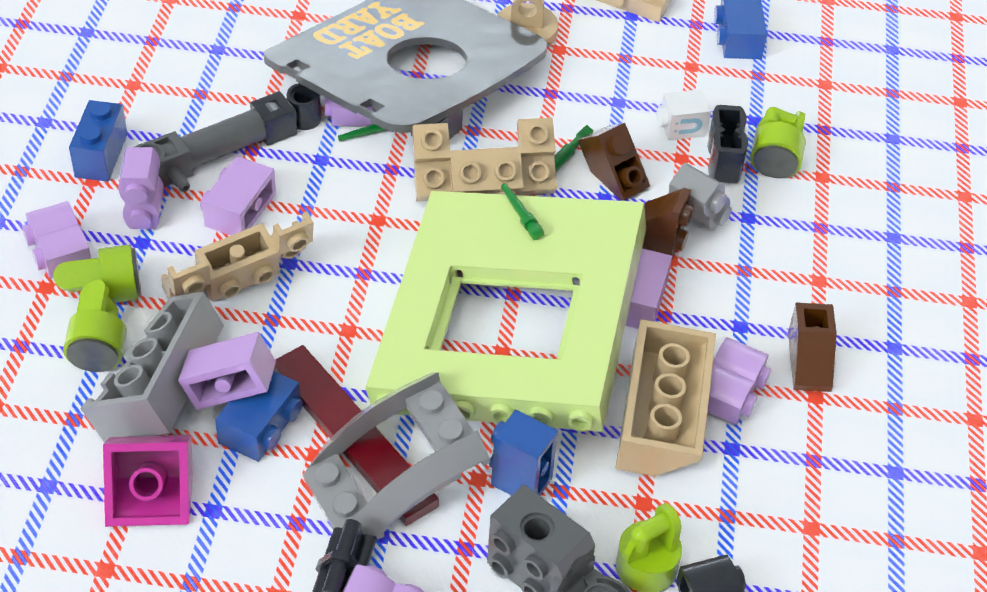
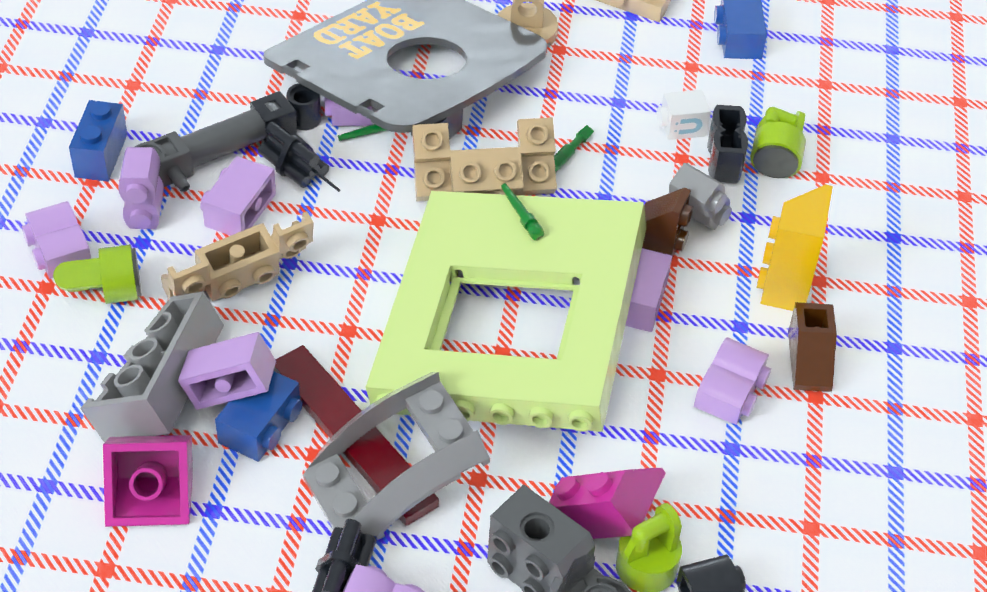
lime piece [63,279,127,372] -> none
blue brick [489,409,558,496] -> none
reddish brown slope [578,122,651,200] -> none
tan slope [615,319,716,477] -> none
none -> black piece [258,121,341,192]
none -> dark pink slope [549,467,666,539]
none -> yellow slope [756,184,833,311]

